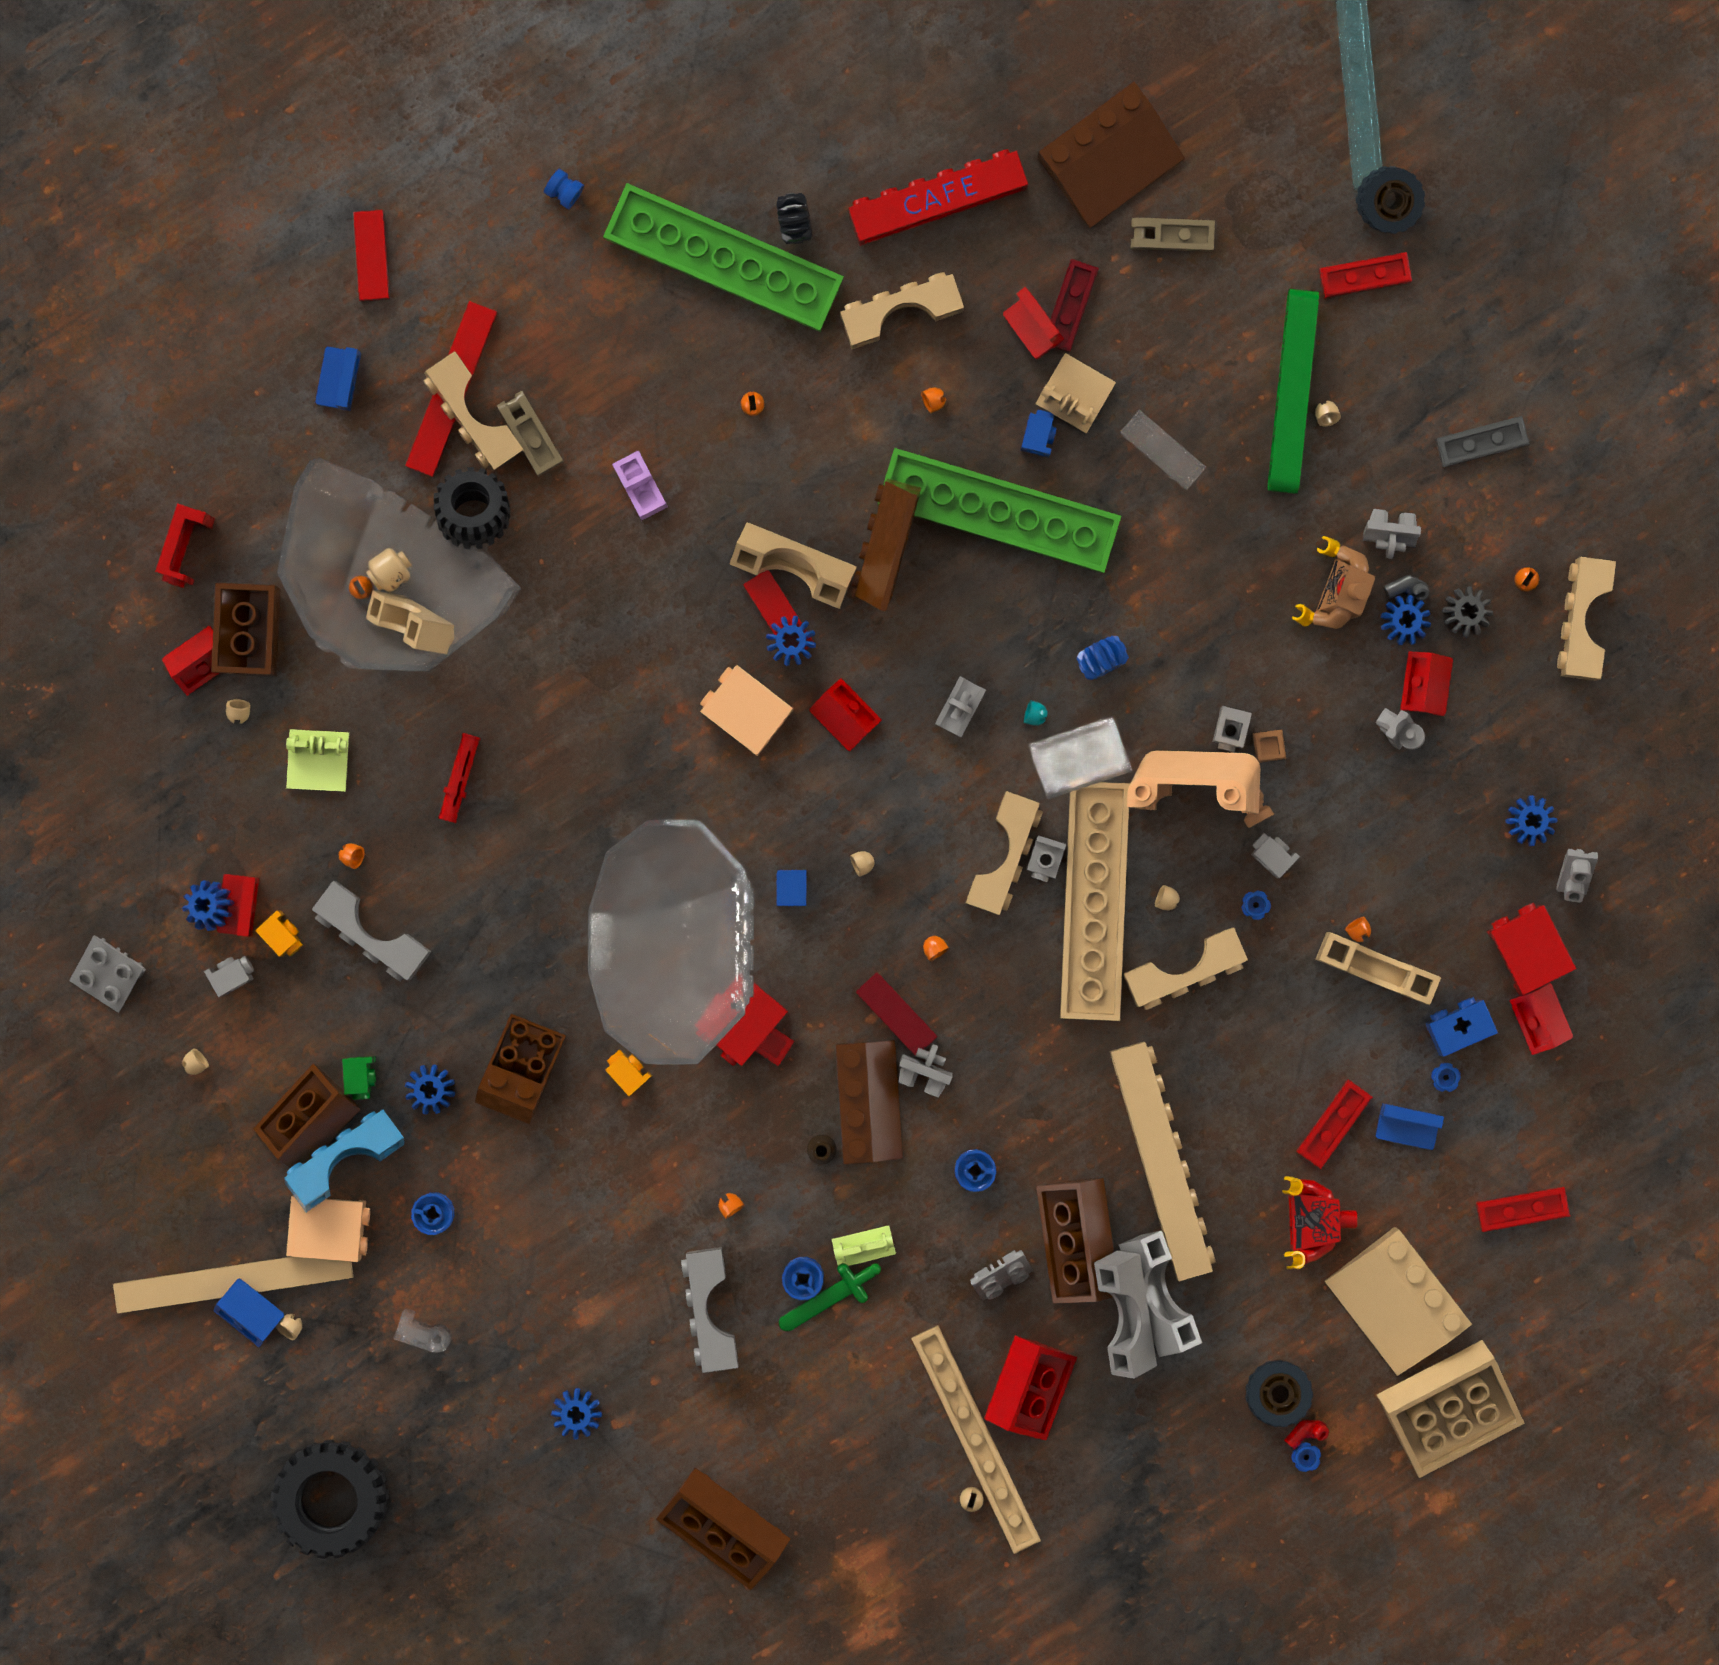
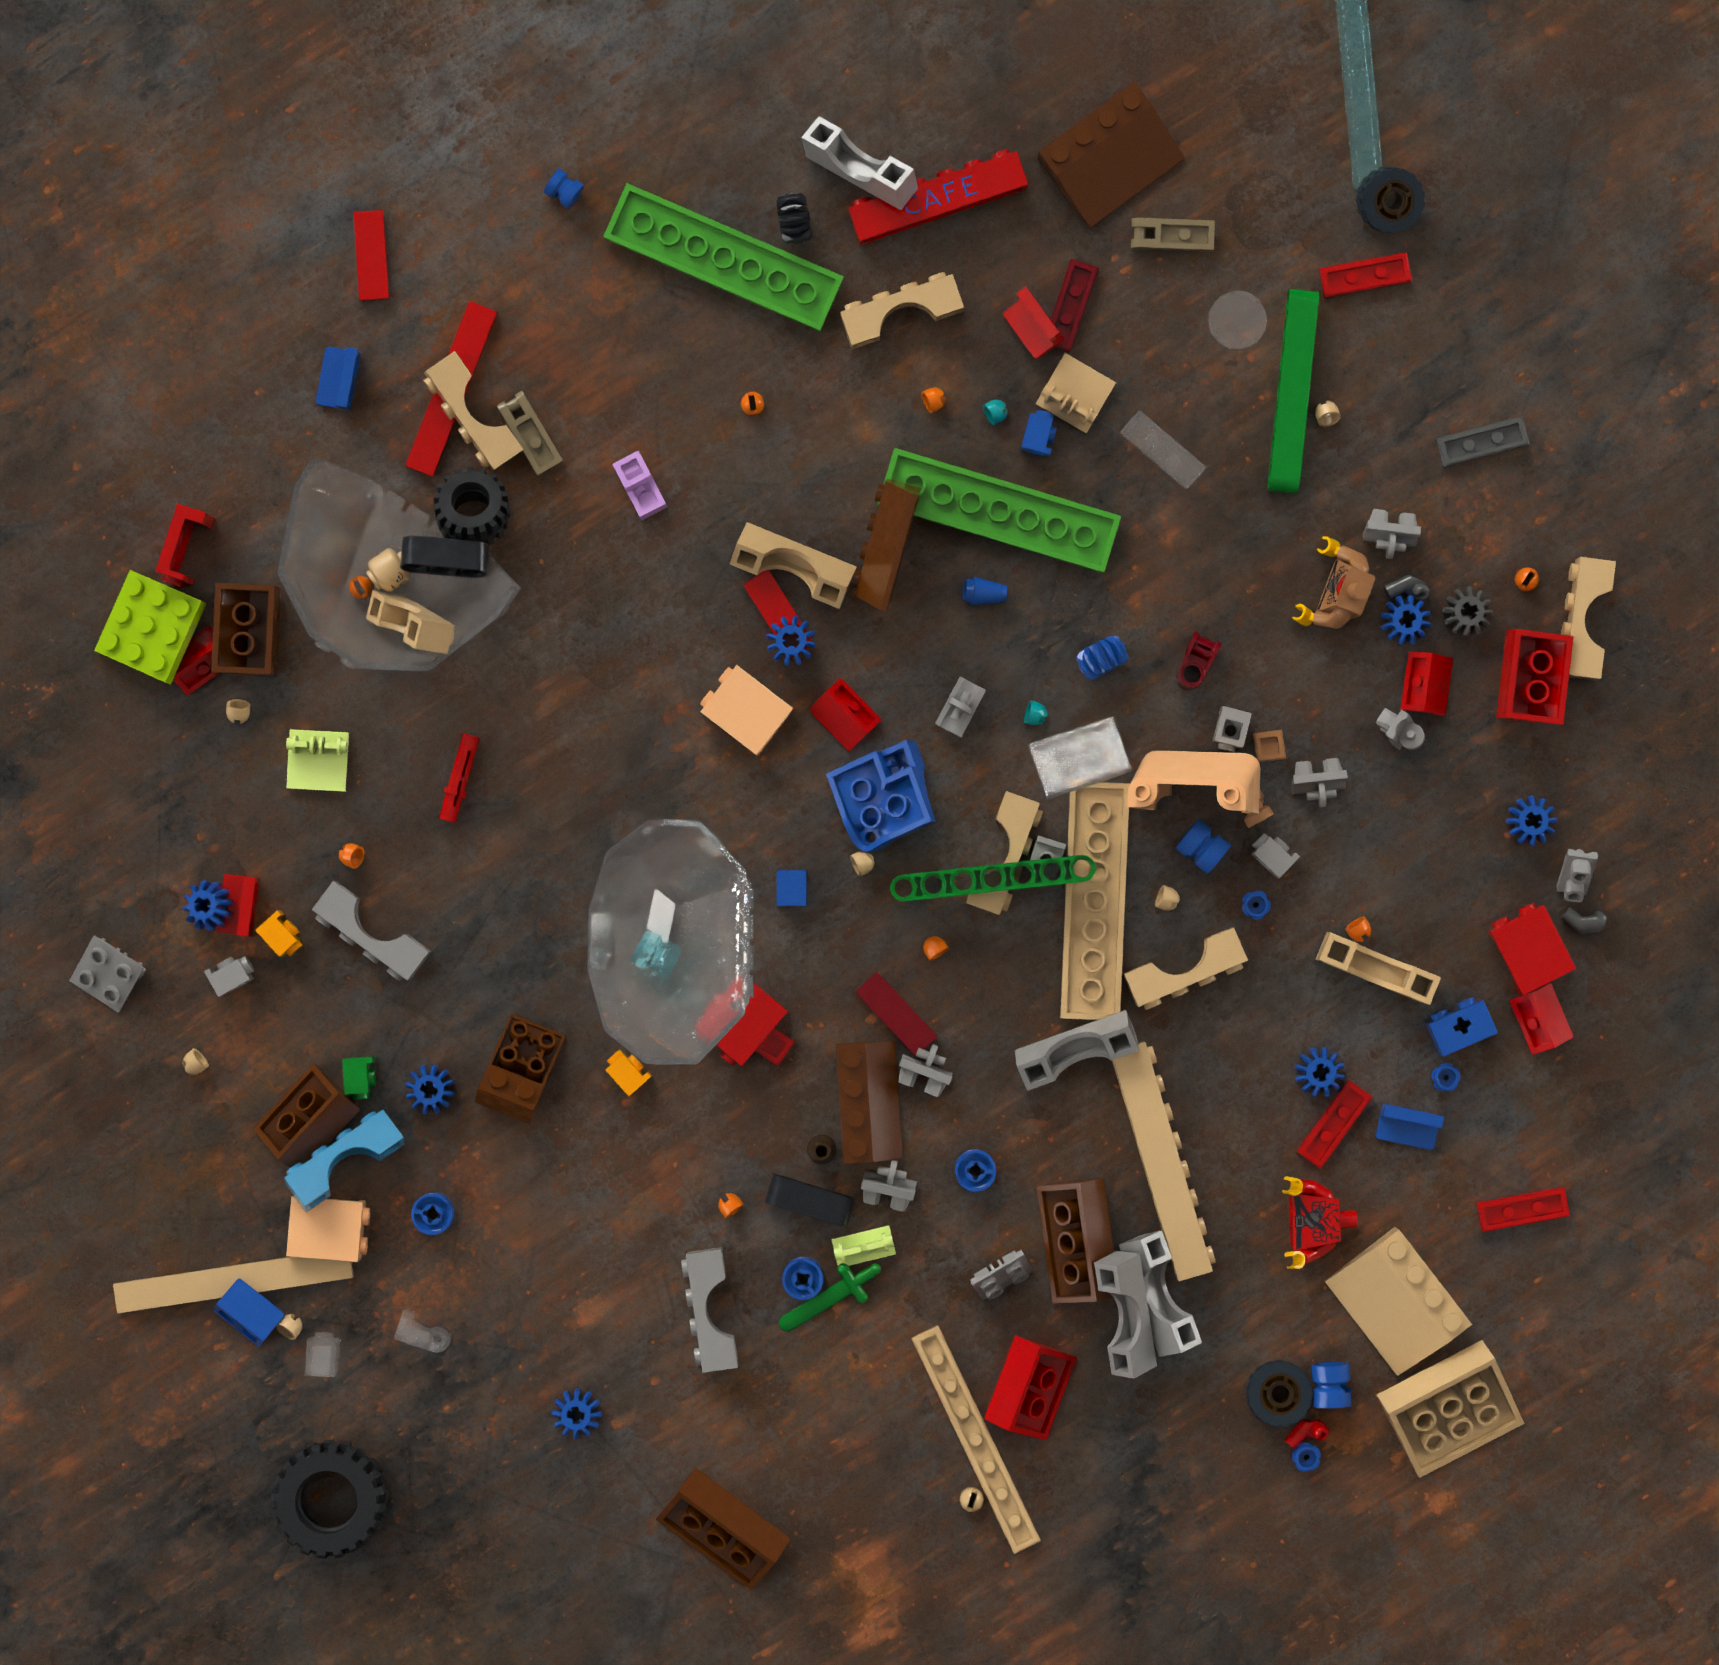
none -> lime plate [94,570,207,685]
none -> clear brick [305,1332,340,1377]
none -> black beam [400,536,489,578]
none -> clear light blue wheel [629,929,684,981]
none -> white sticker [640,889,676,966]
none -> black beam [765,1174,855,1227]
none -> light grey arch [801,116,918,210]
none -> blue slope [826,740,936,852]
none -> light grey hips [861,1160,917,1212]
none -> green beam [890,855,1096,902]
none -> blue cone [962,576,1007,606]
none -> teal hinge [983,400,1008,426]
none -> light grey arch [1015,1010,1139,1091]
none -> blue wheel [1175,819,1231,874]
none -> dark red piece [1176,630,1222,690]
none -> clear tile [1208,290,1267,351]
none -> light grey hips [1291,758,1348,808]
none -> blue gear [1294,1047,1345,1097]
none -> blue wheel [1311,1362,1352,1408]
none -> red slope [1496,629,1574,725]
none -> dark grey arm [1561,907,1607,934]

